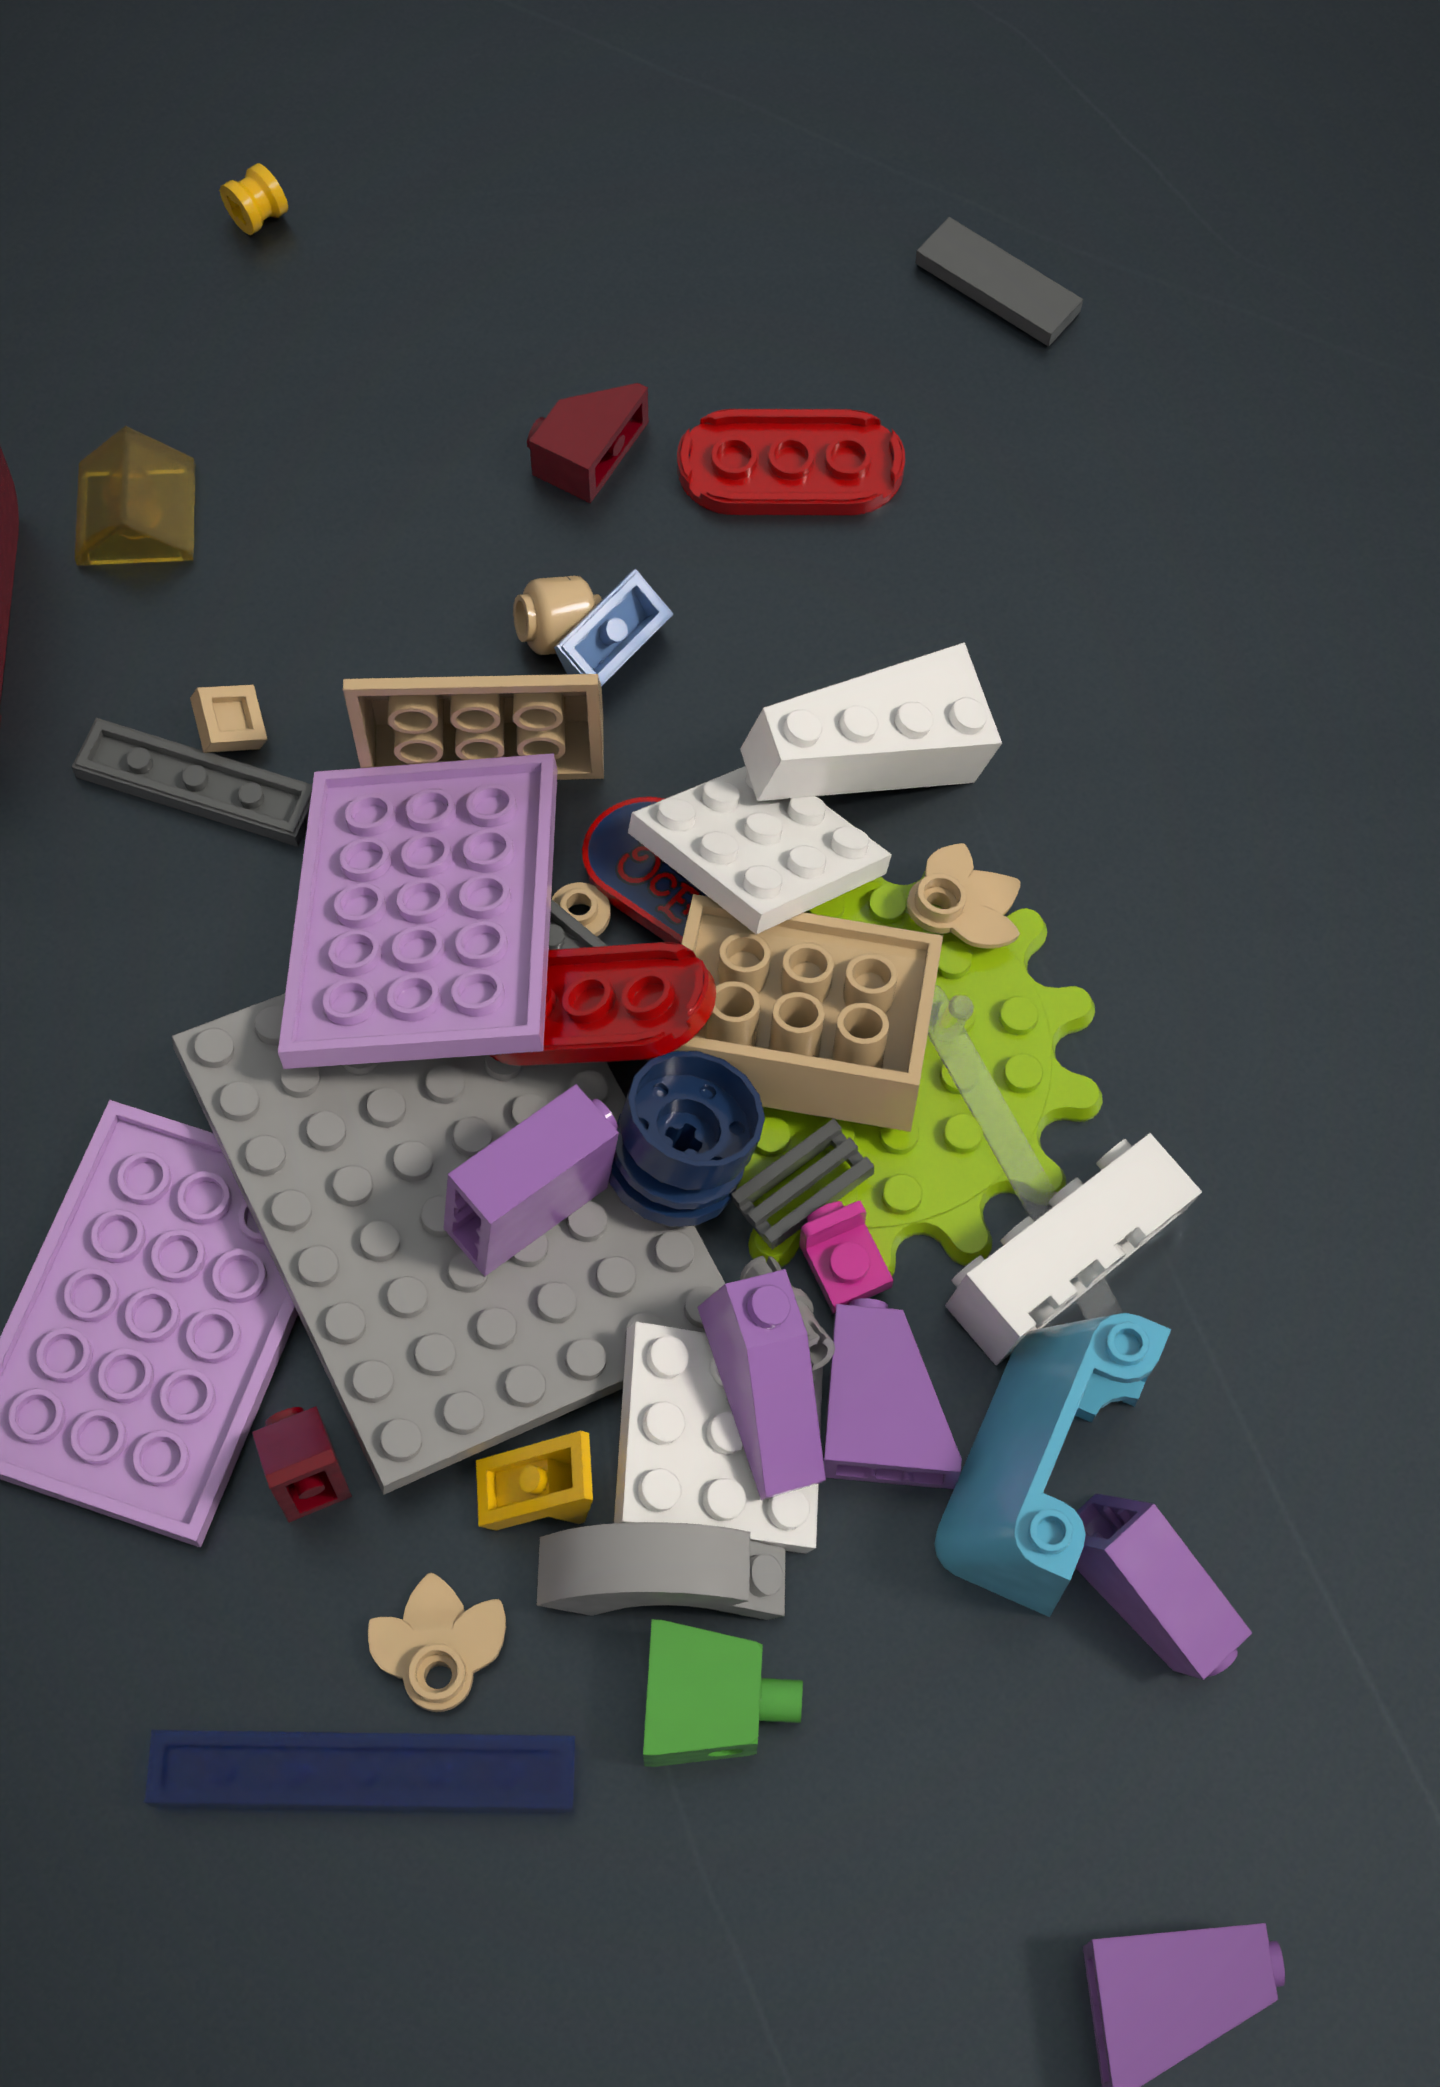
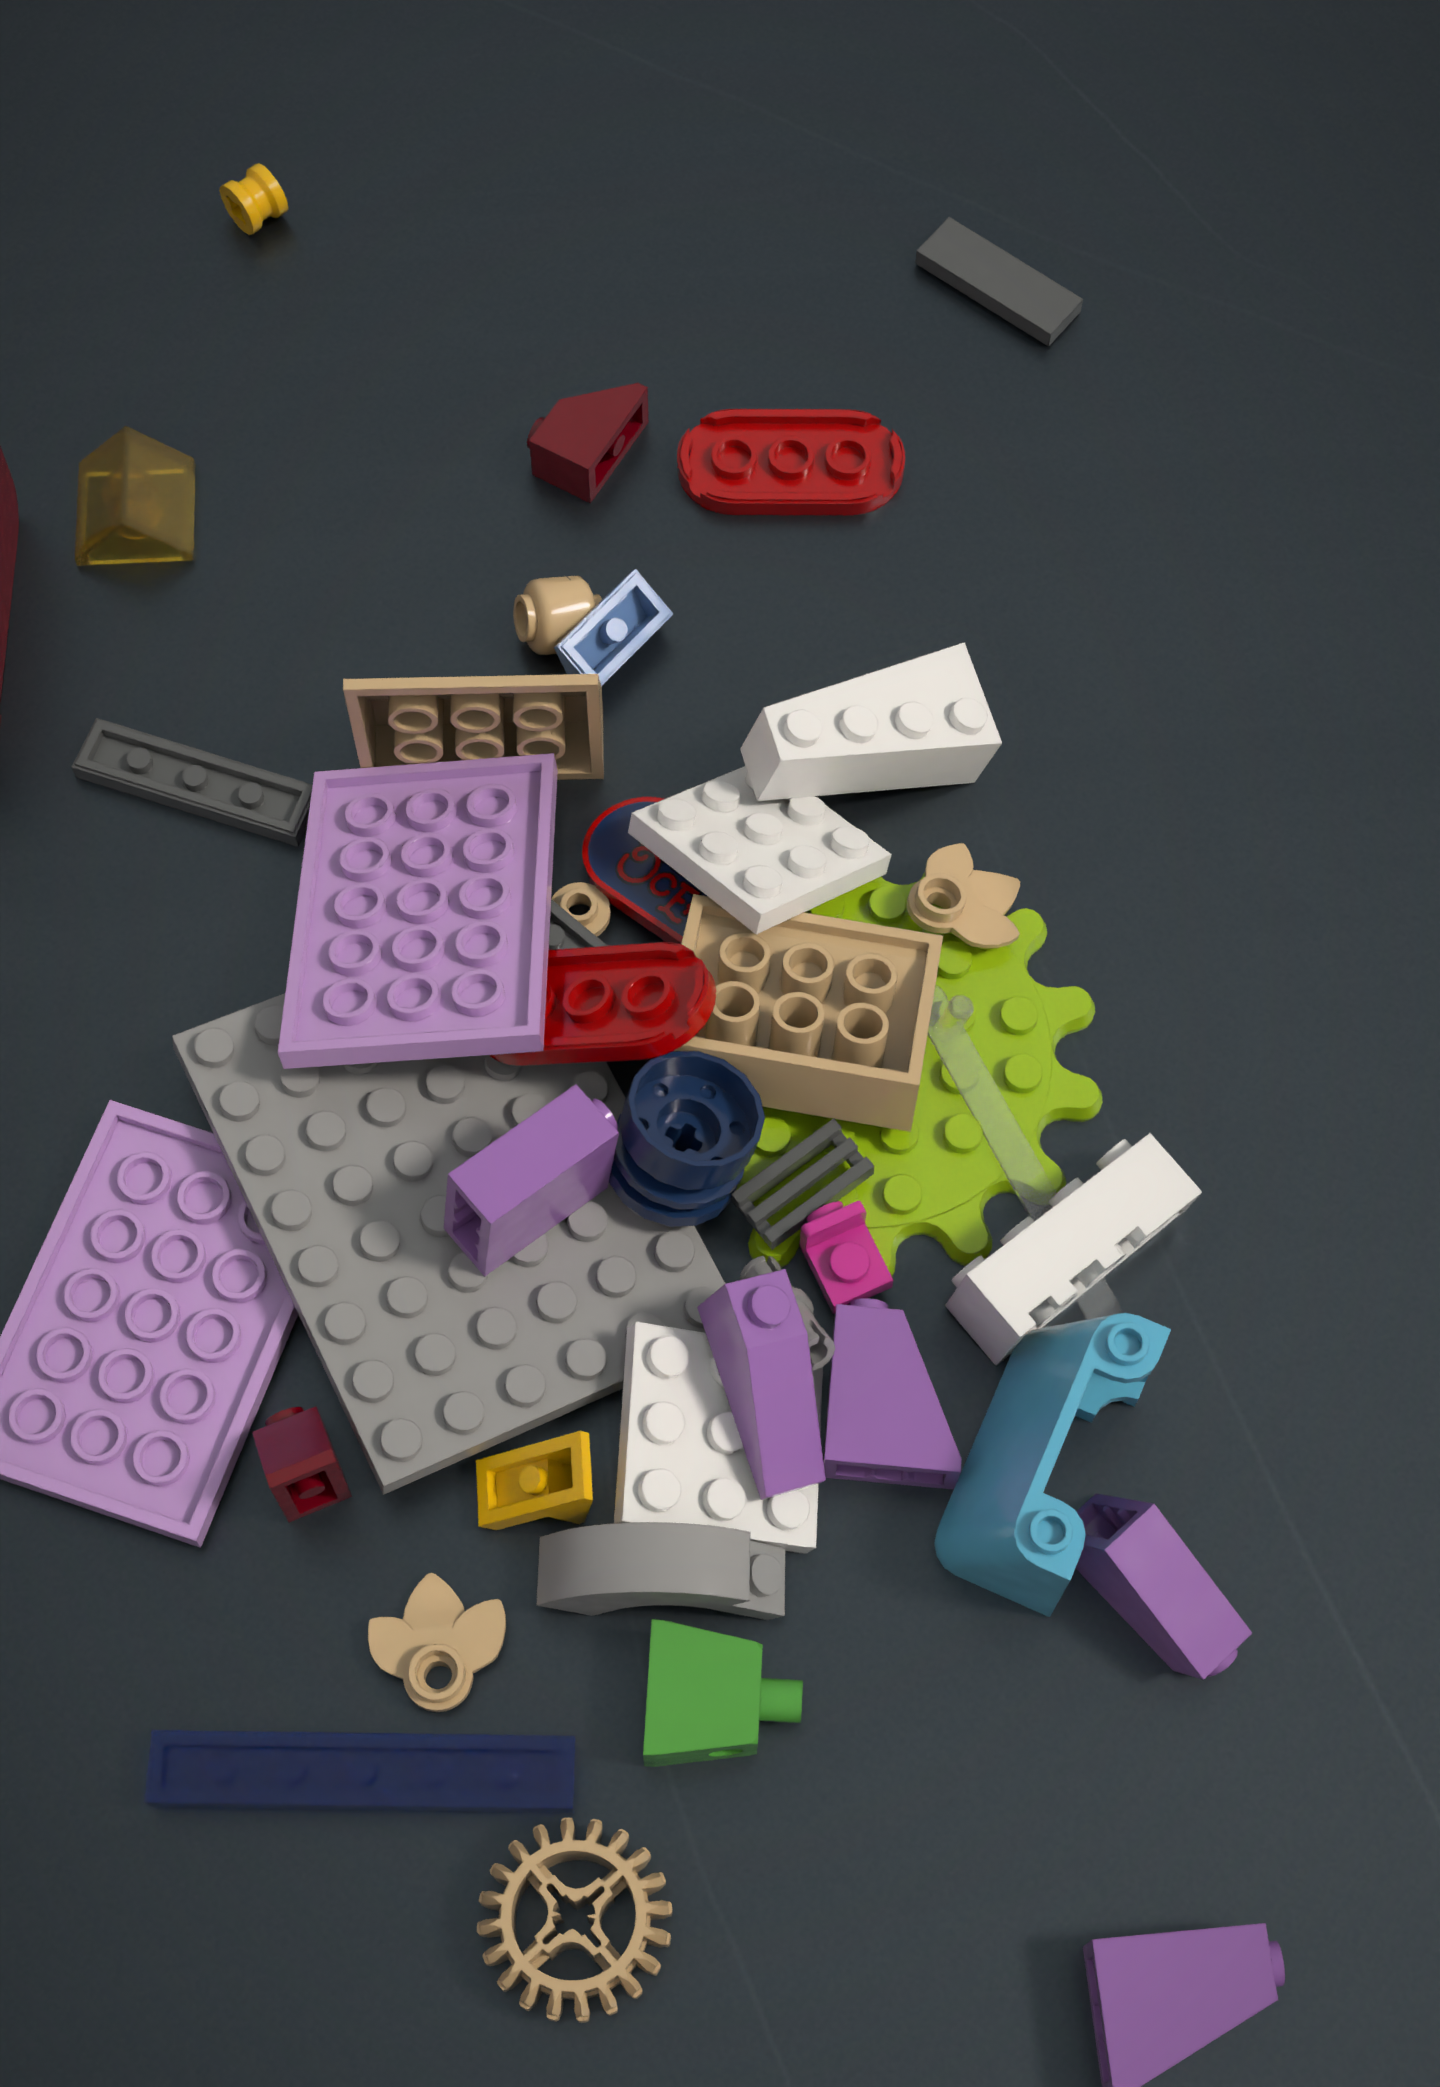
tan plate [190,685,268,753] -> none
none -> tan gear [477,1818,672,2023]

